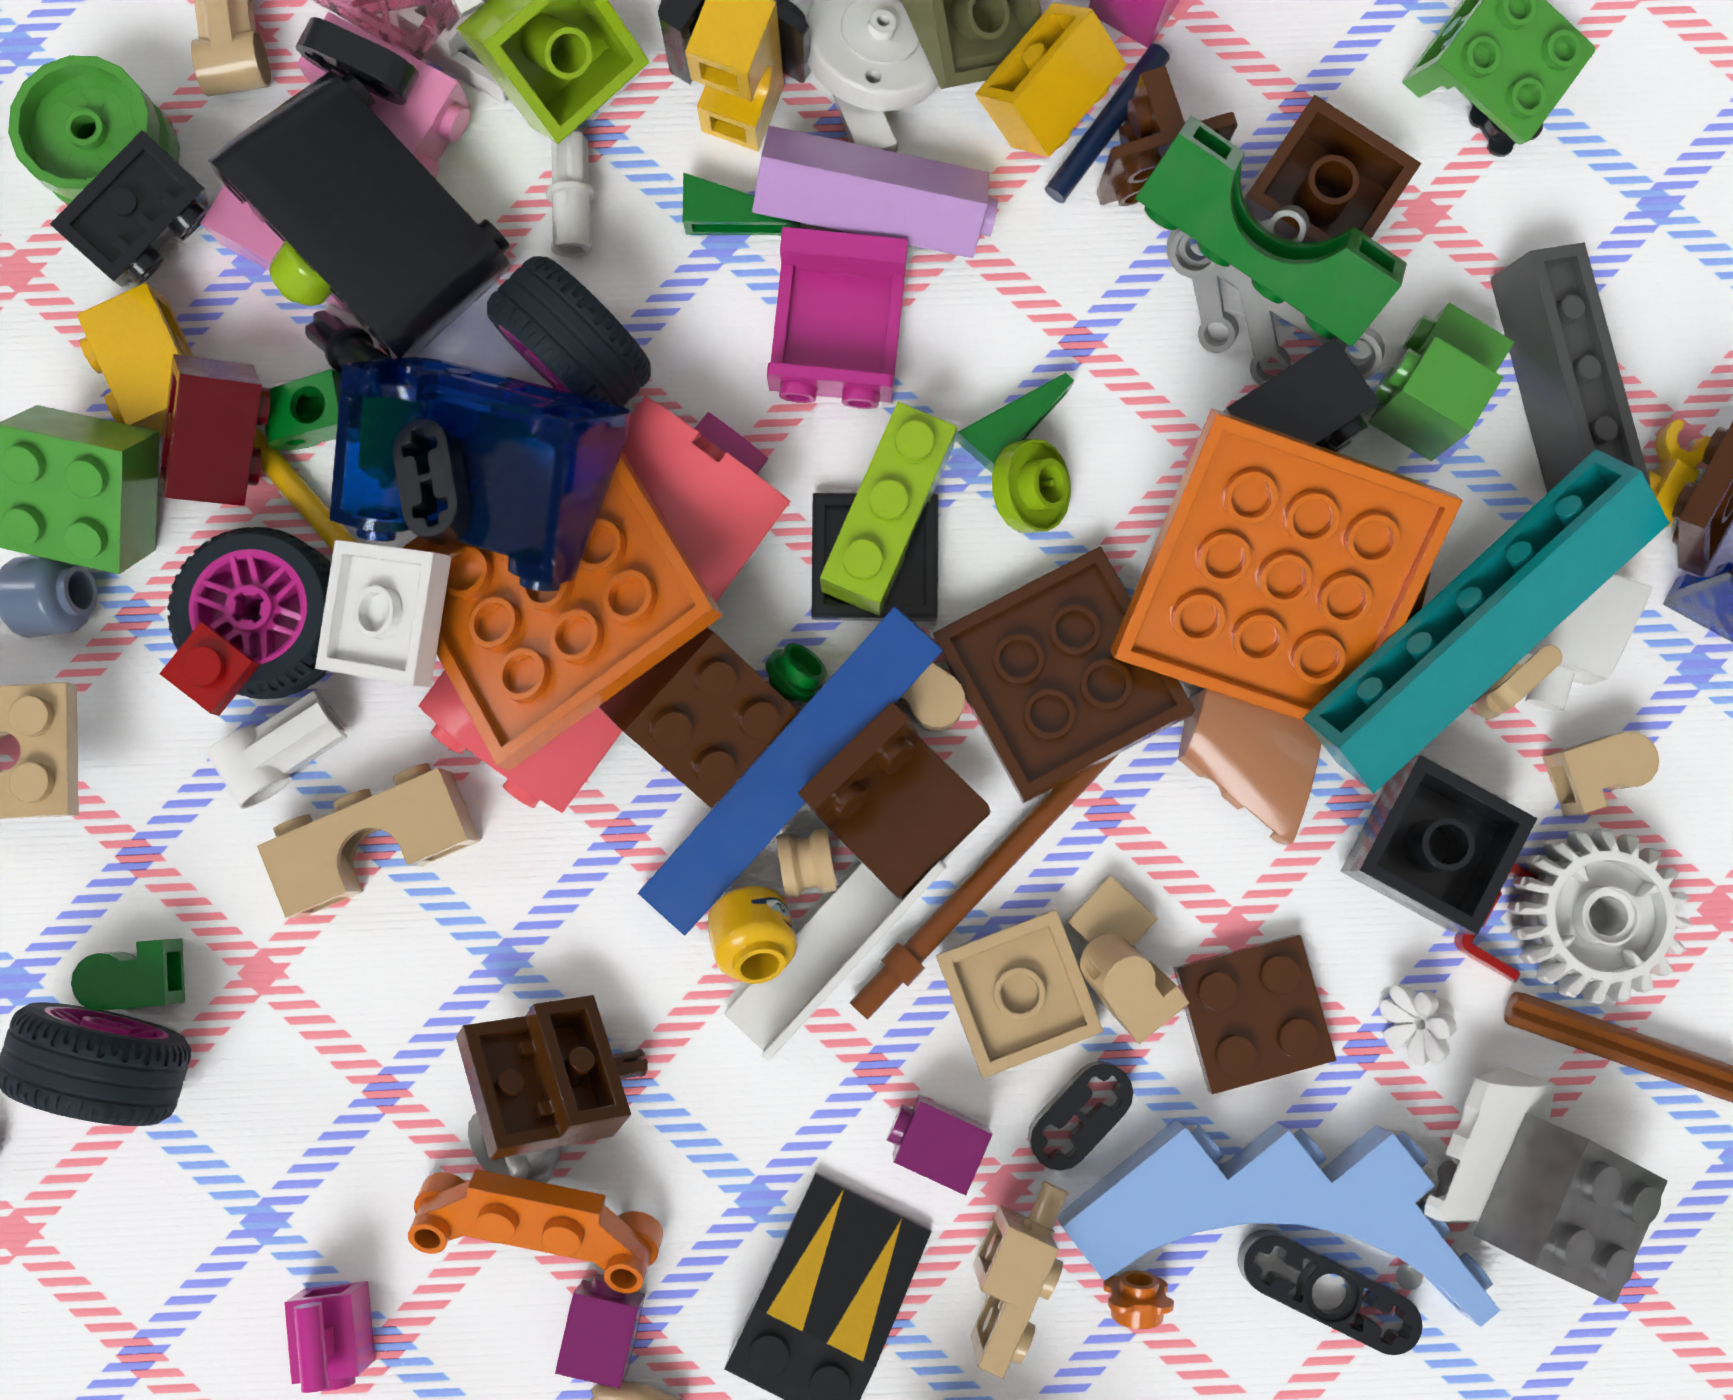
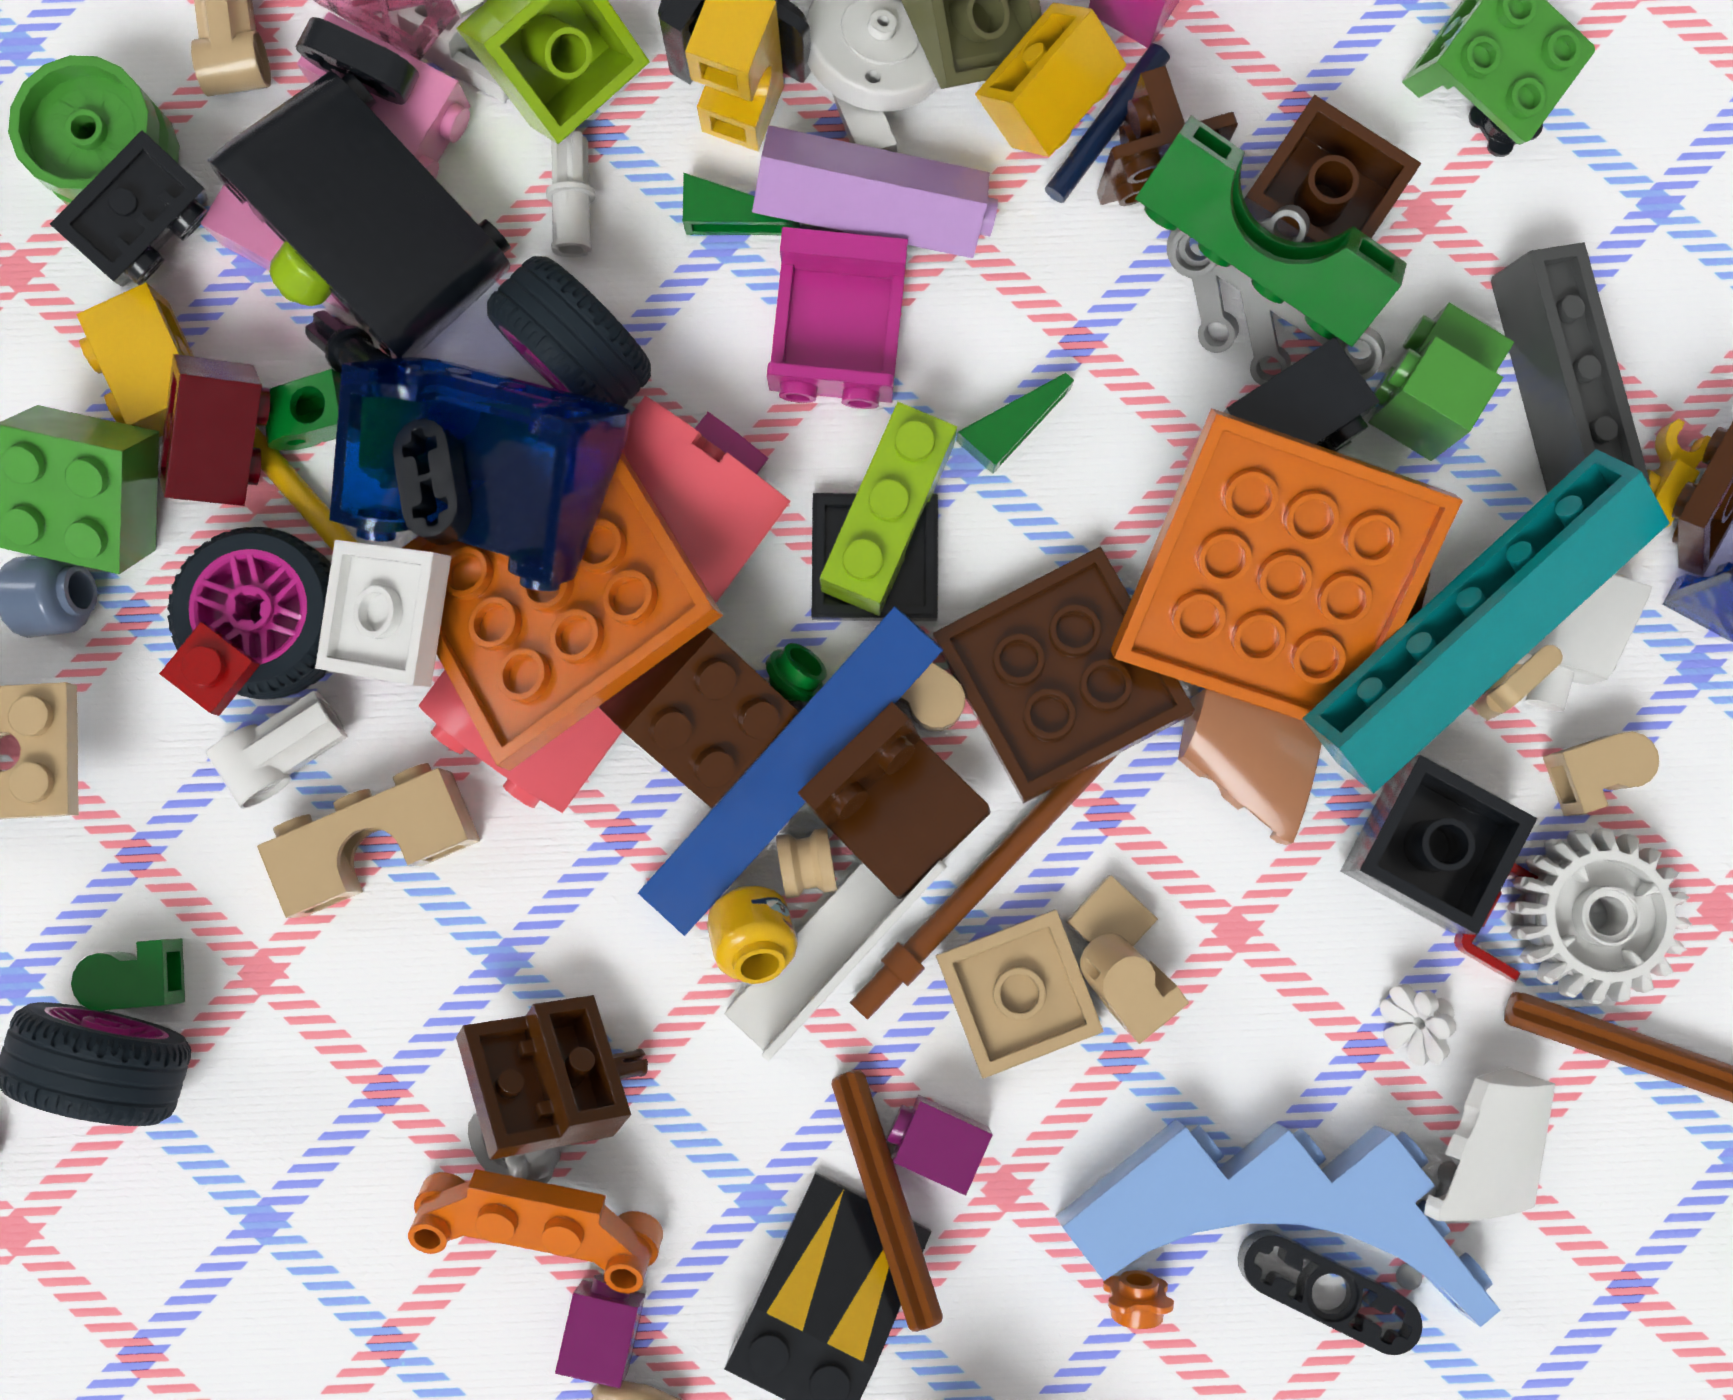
dark pink brick [284,1281,375,1393] -> none
tan plate [970,1180,1069,1379] -> none
lime plate [992,439,1071,533] -> none
black beam [1028,1061,1134,1171] -> none
reddish brown plate [1173,934,1337,1095] -> none
flat silver brick [1473,1113,1668,1304] -> none
none -> dark orange axle [831,1070,943,1332]

